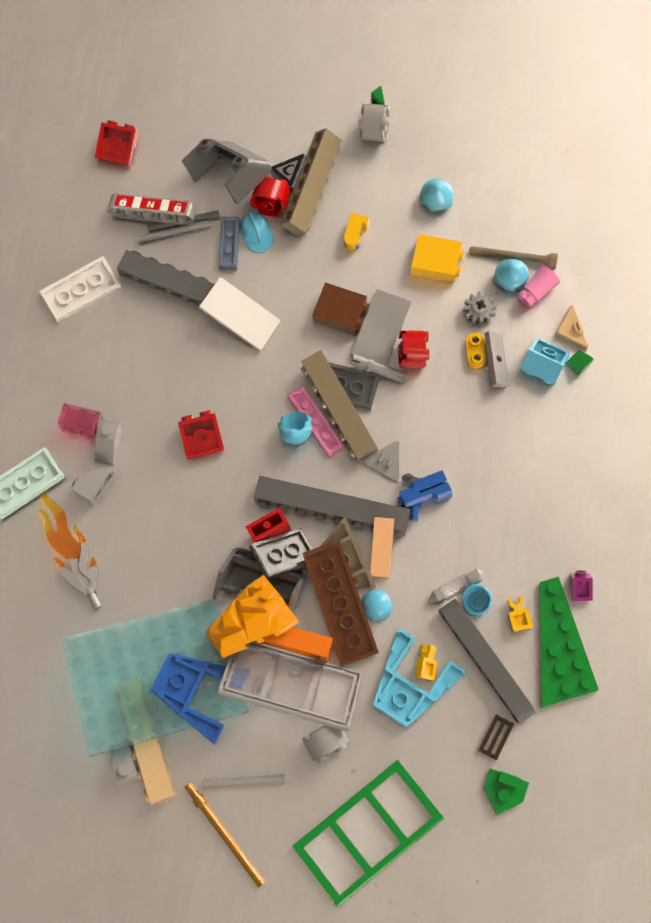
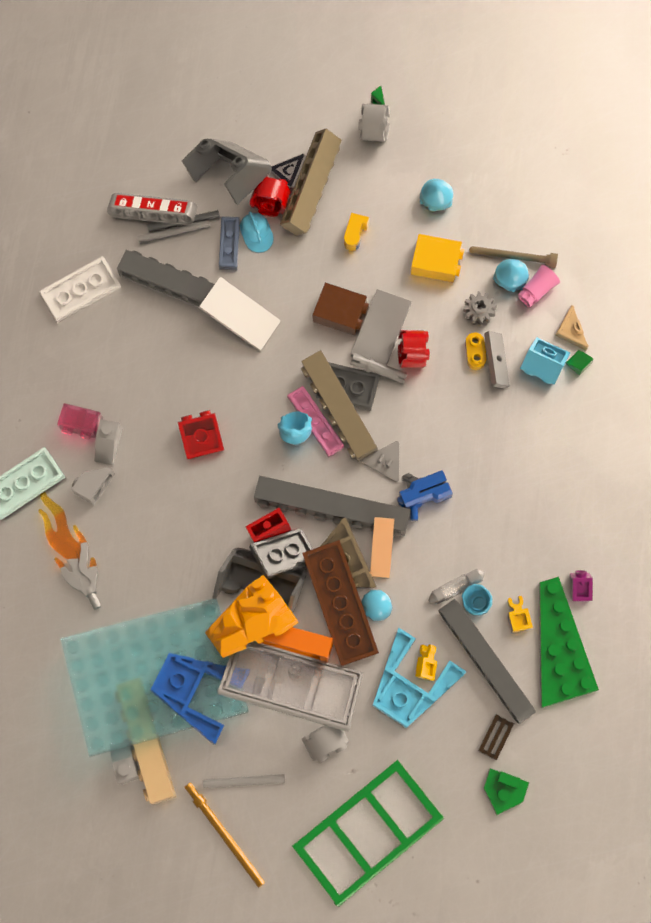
red plate [94,120,139,166] -> none

